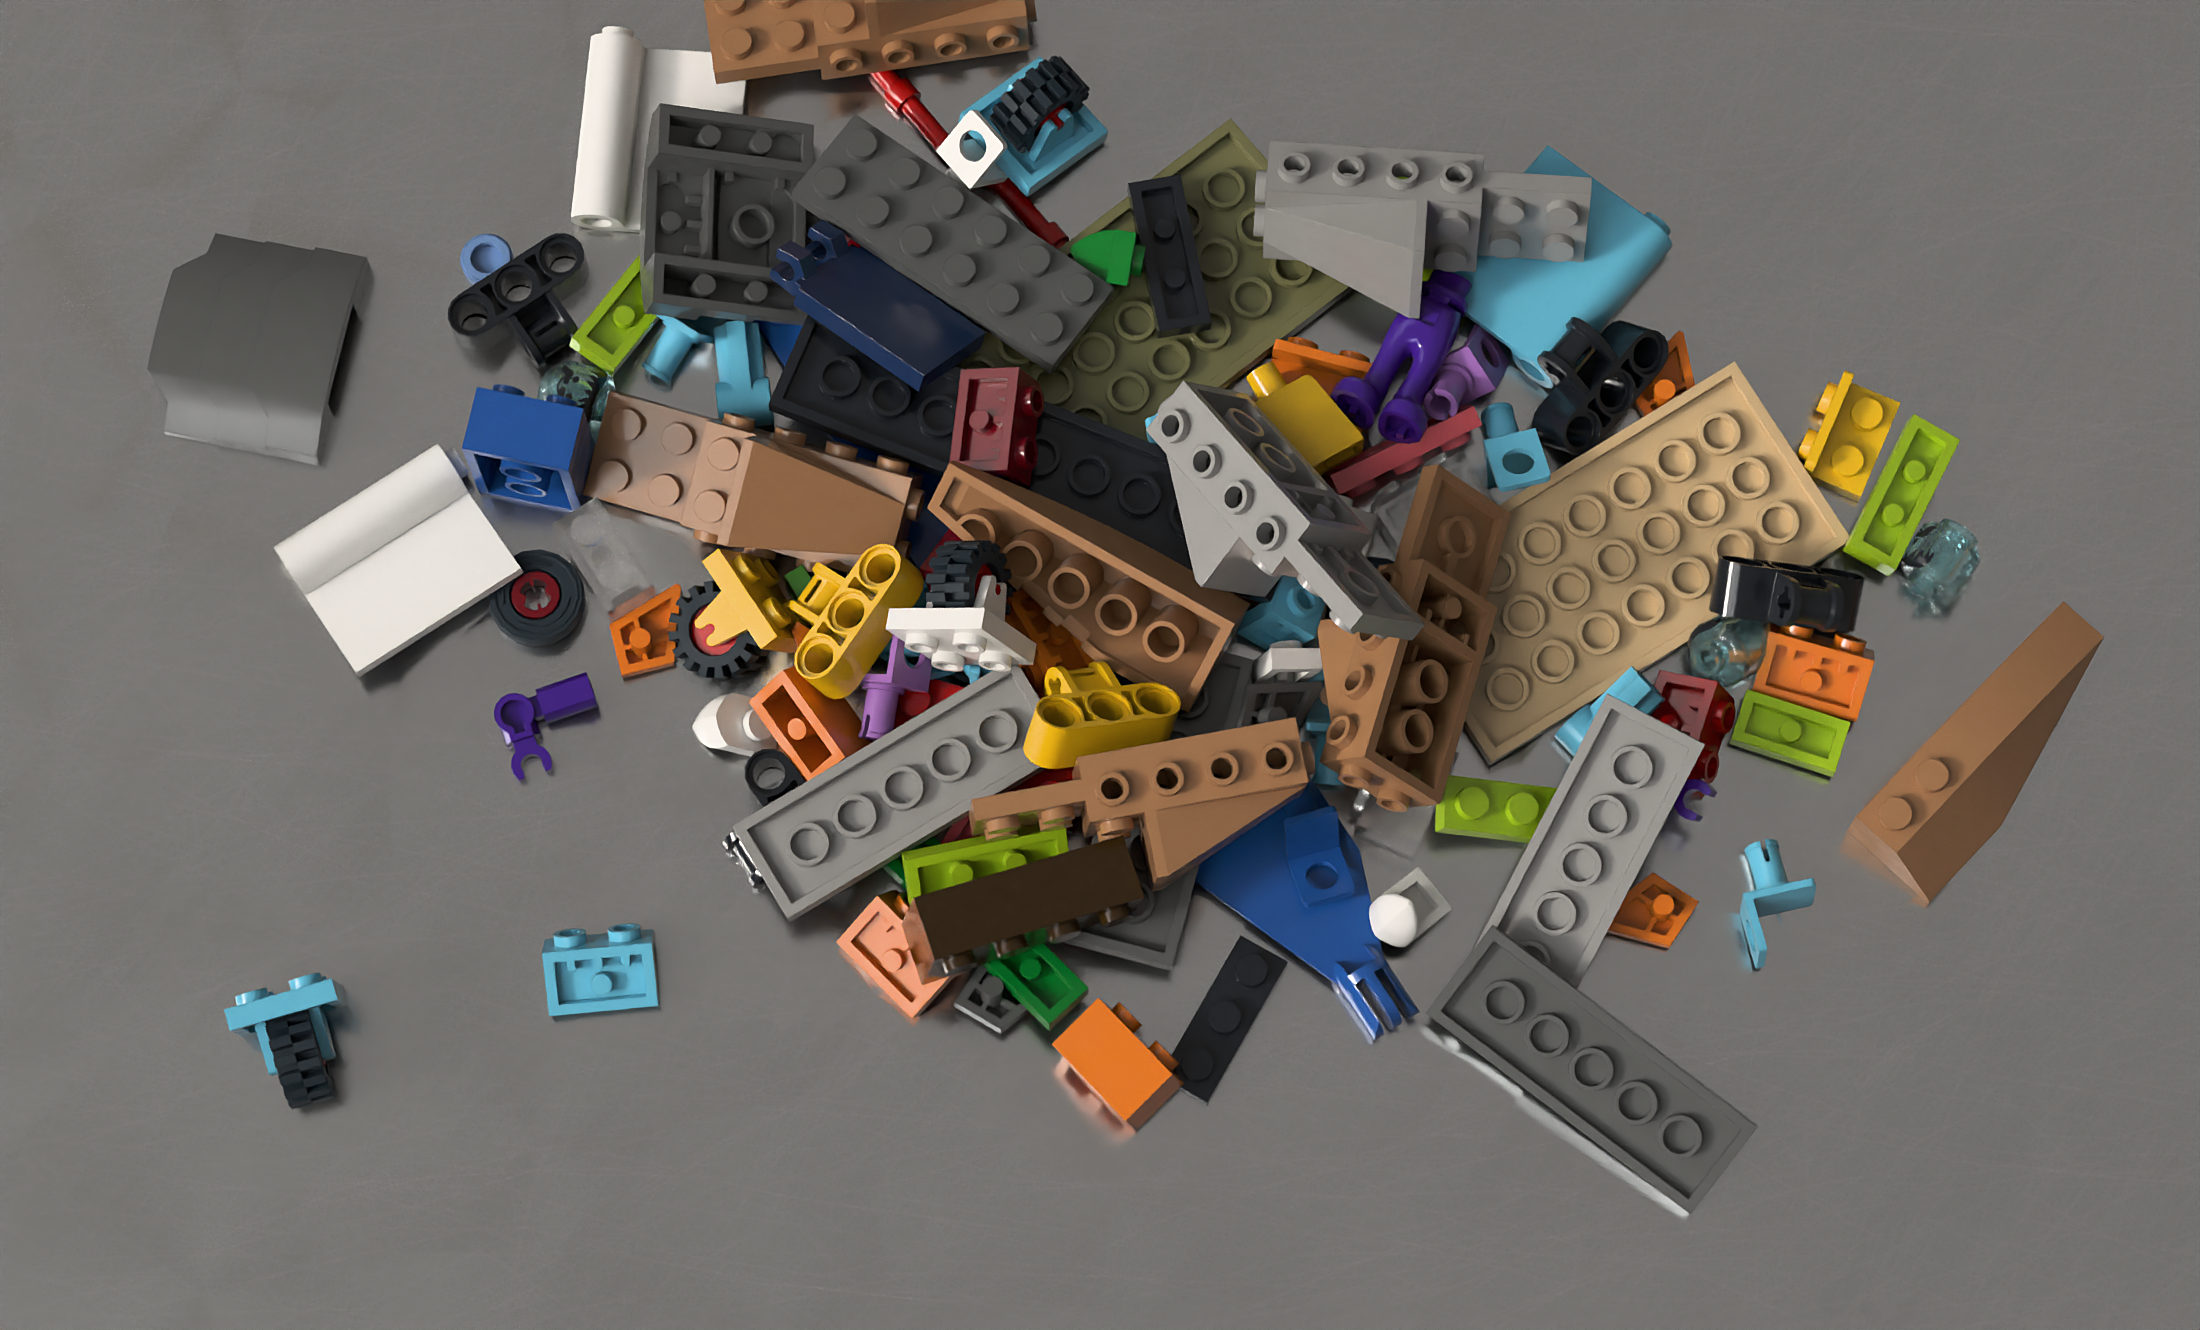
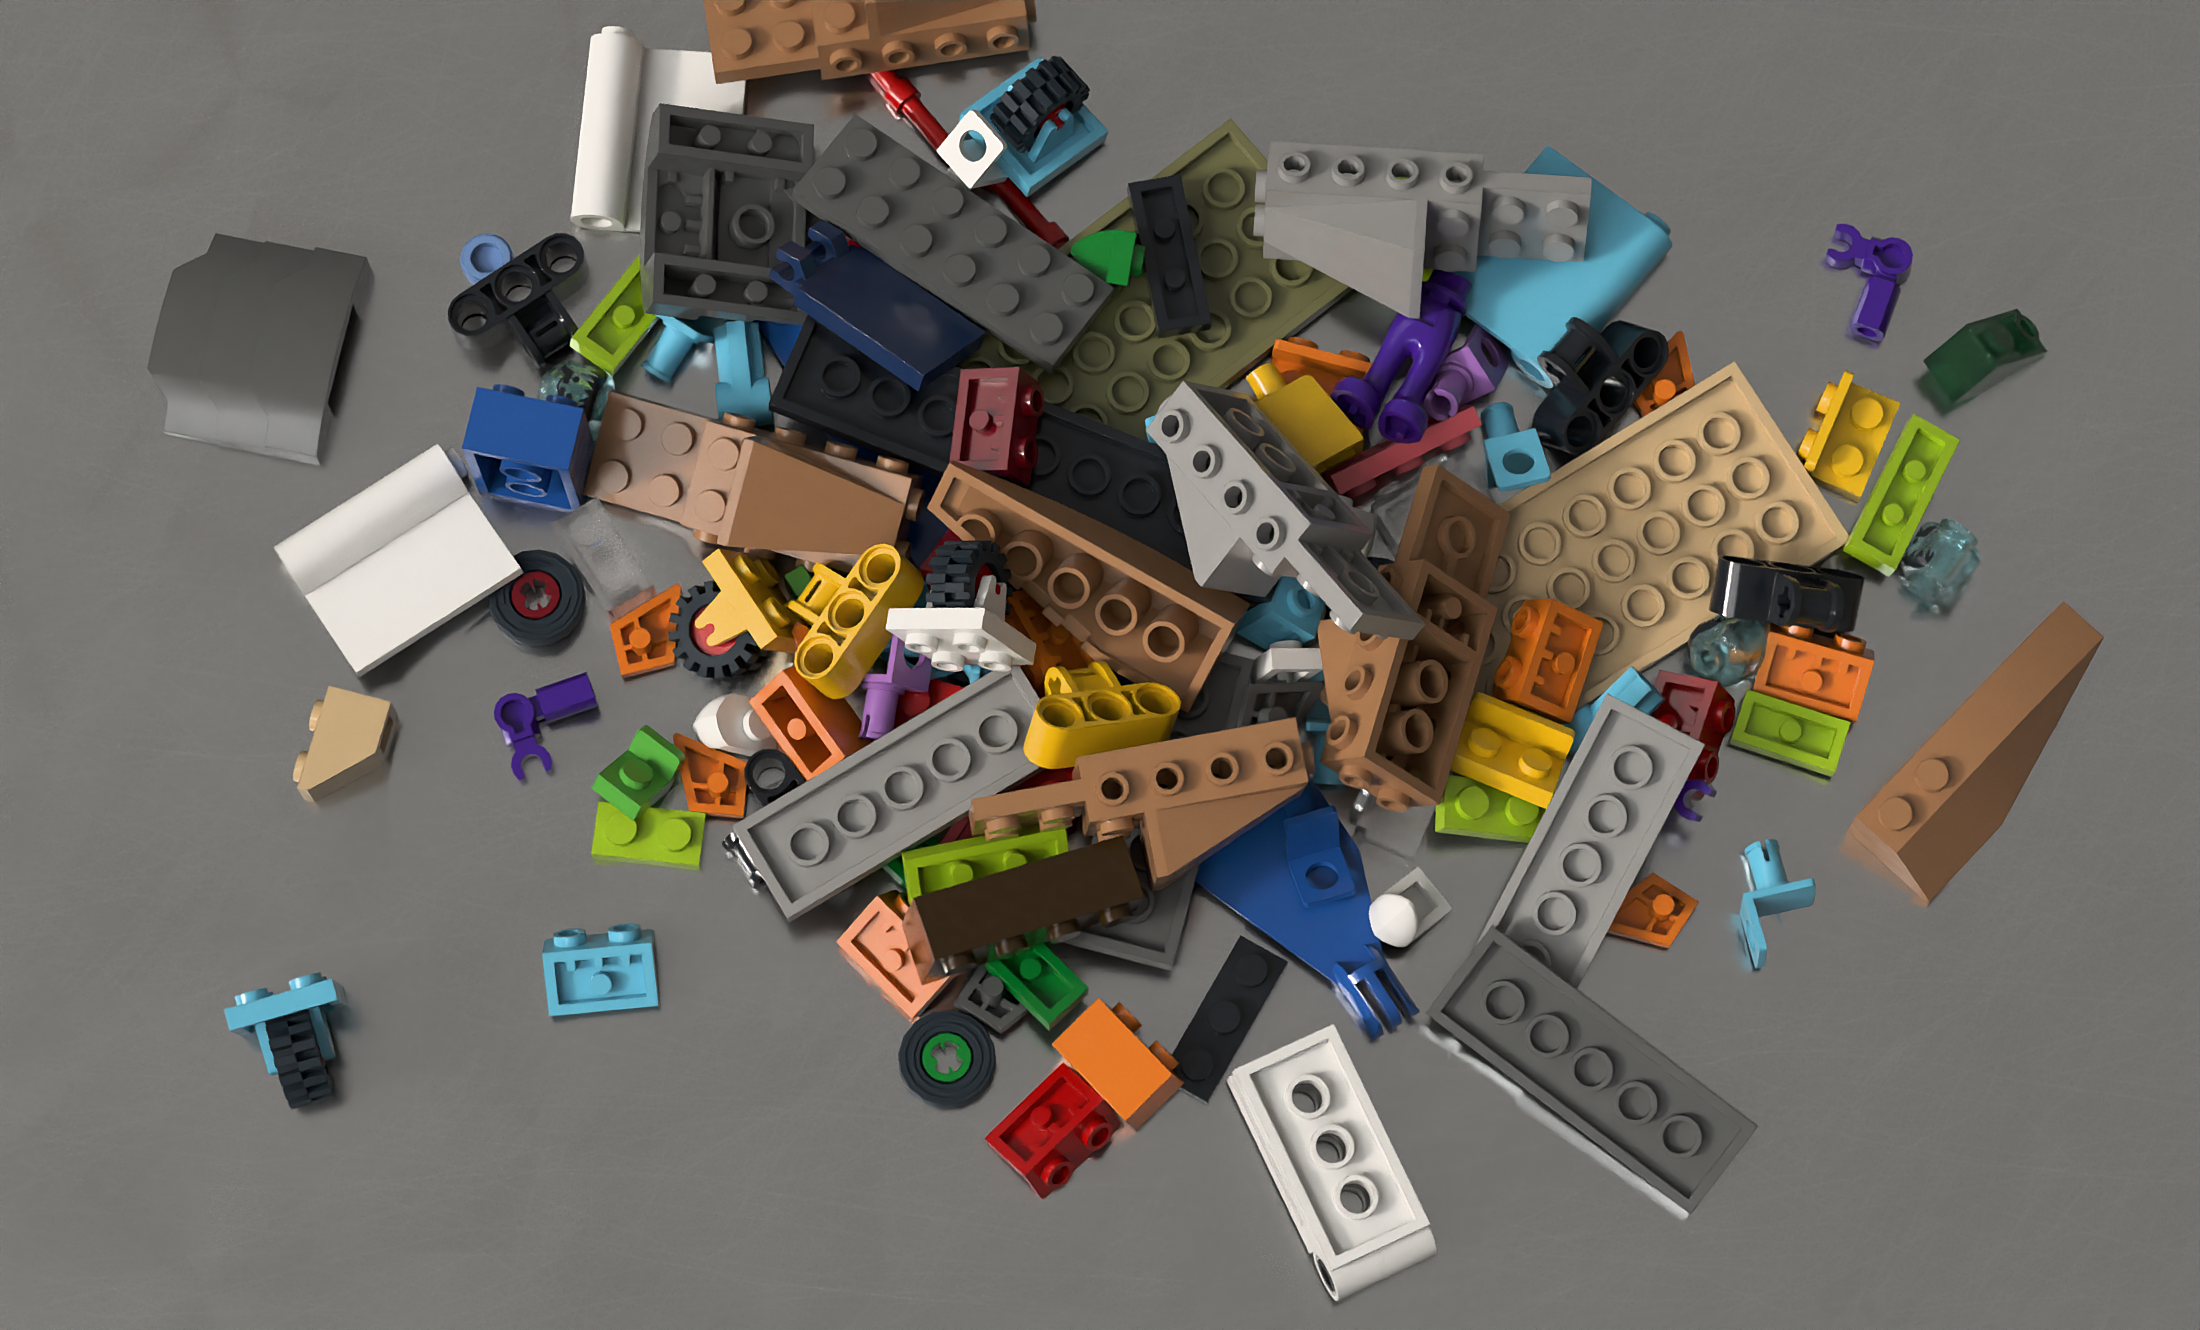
none -> tan slope [293,686,398,803]
none -> bright green bracket [591,725,685,821]
none -> lime plate [591,801,707,870]
none -> orange piece [673,733,748,818]
none -> black bush [898,1010,996,1110]
none -> red bracket [984,1062,1120,1199]
none -> white hinge [1226,1024,1437,1301]
none -> yellow bracket [1450,692,1576,809]
none -> orange bracket [1492,598,1604,724]
none -> dark purple bar [1826,224,1913,341]
none -> clear green slope [1923,309,2047,404]

